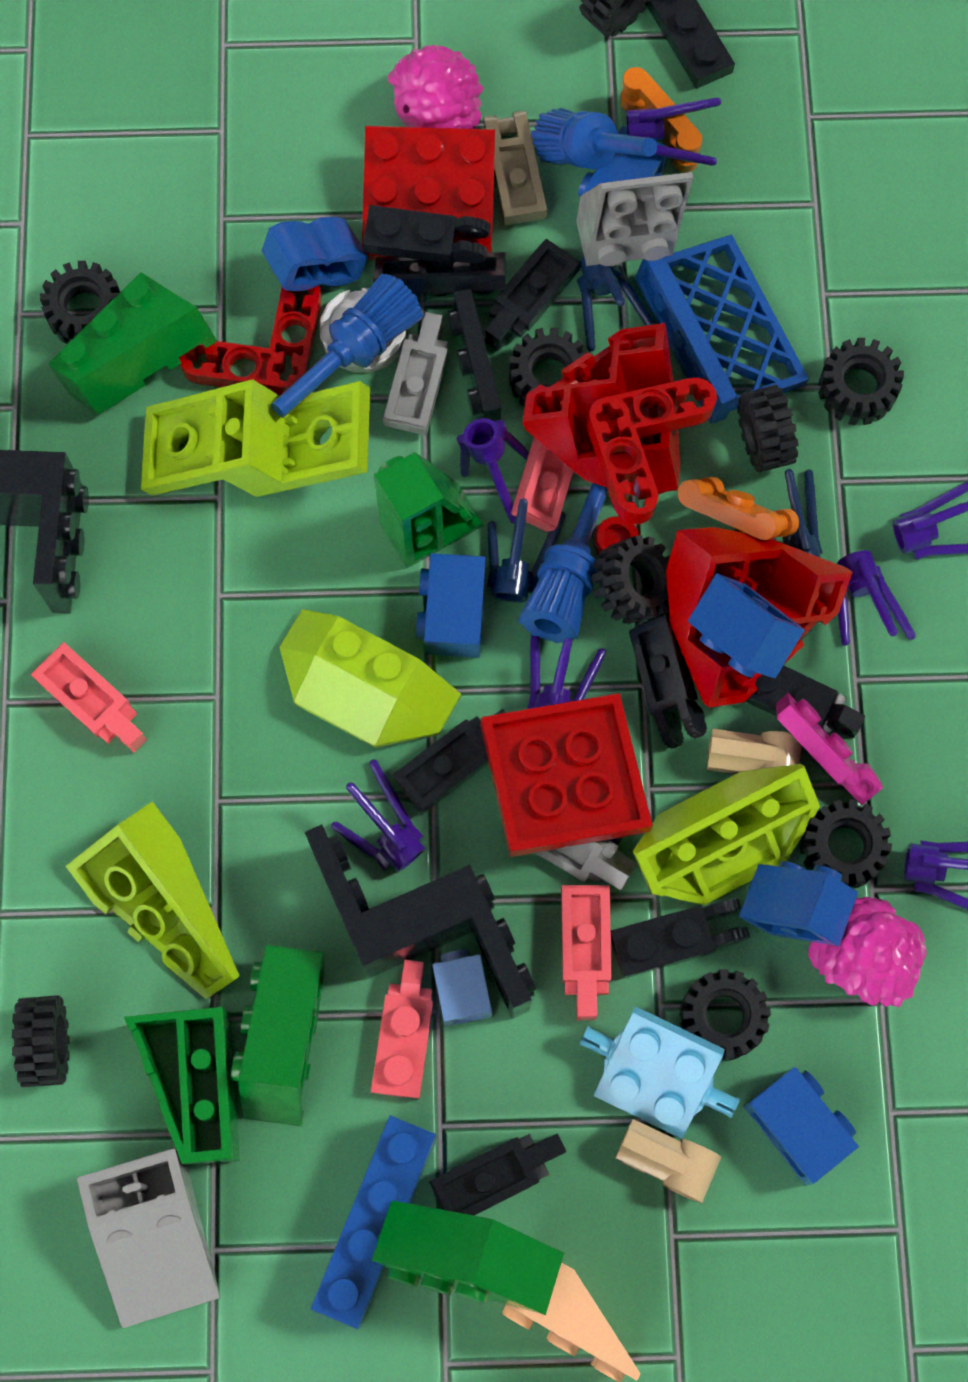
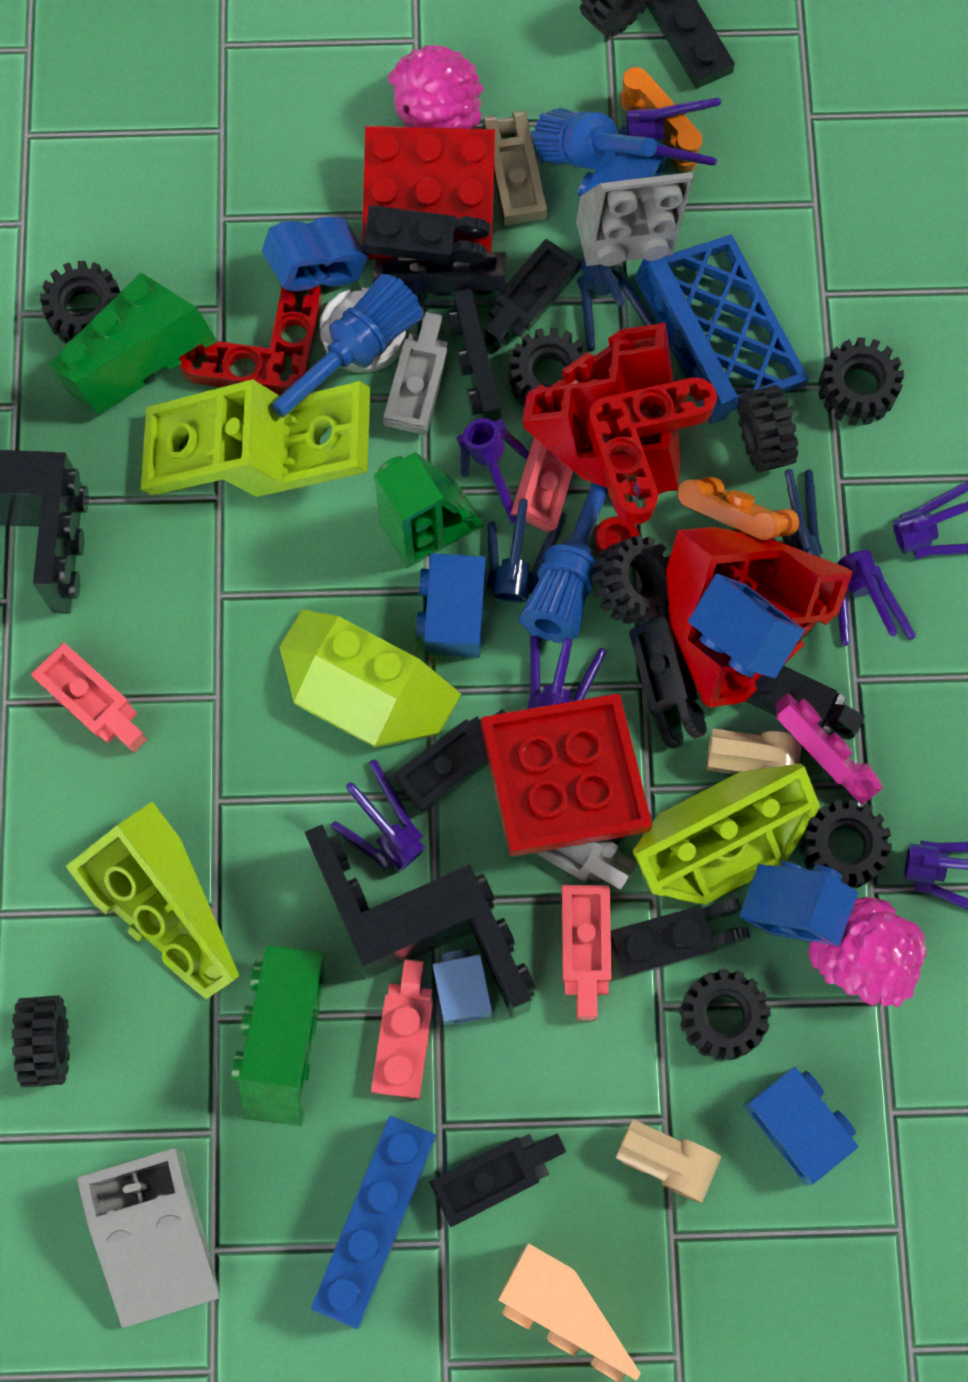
green wedge [124,1007,240,1166] -> none
green wedge [372,1200,564,1315] -> none
medium azure plate [579,1006,740,1138] -> none

